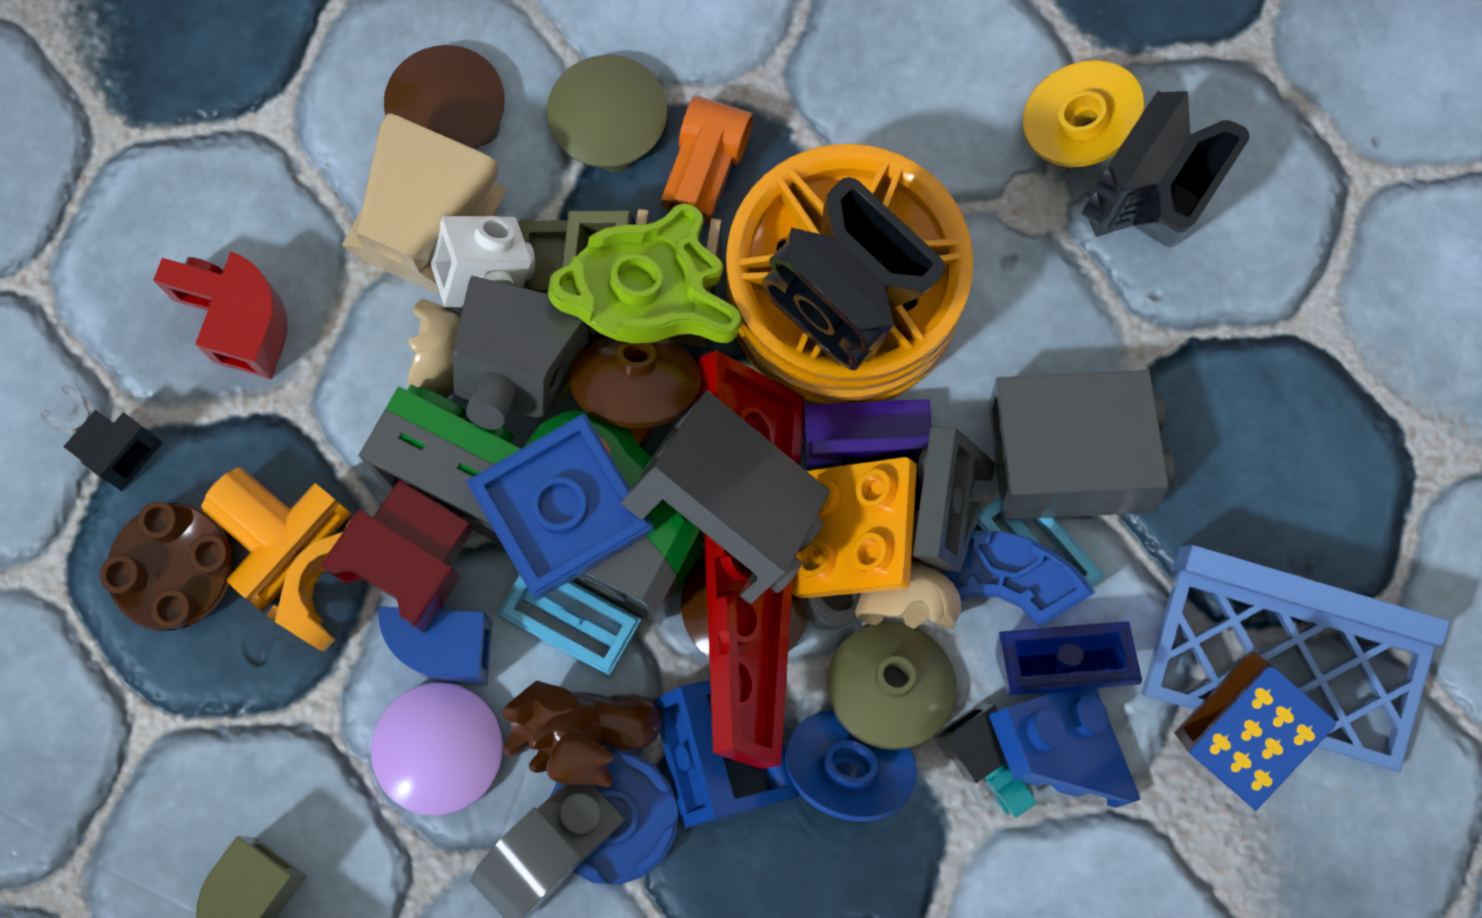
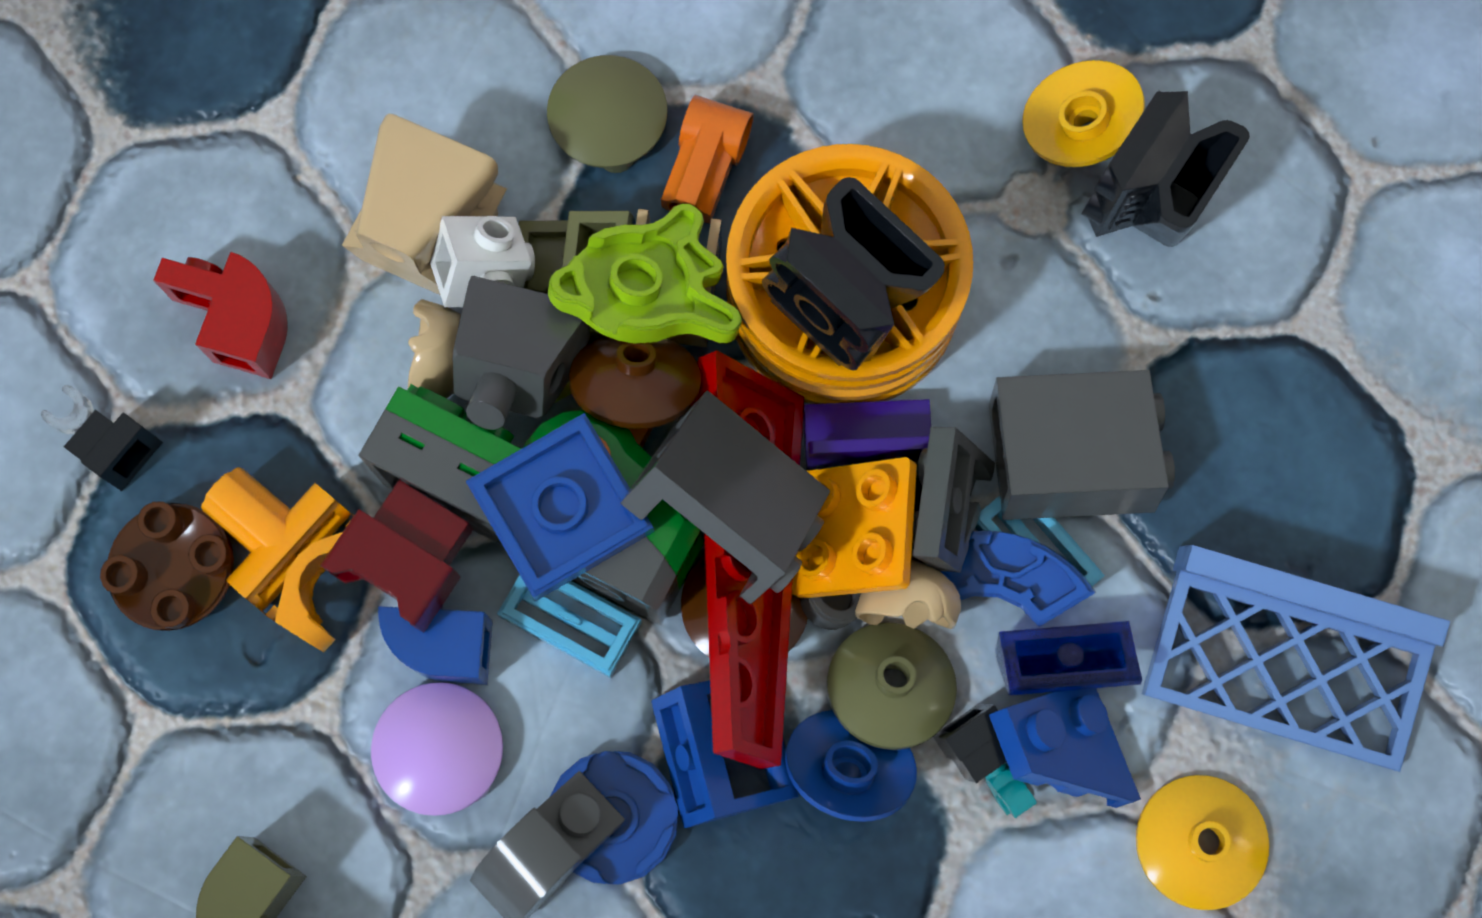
reddish brown dish [384,45,505,149] -> none
reddish brown animal [503,680,664,787] -> none
blue piece [1174,651,1336,811] -> none
none -> yellow dish [1136,775,1269,910]

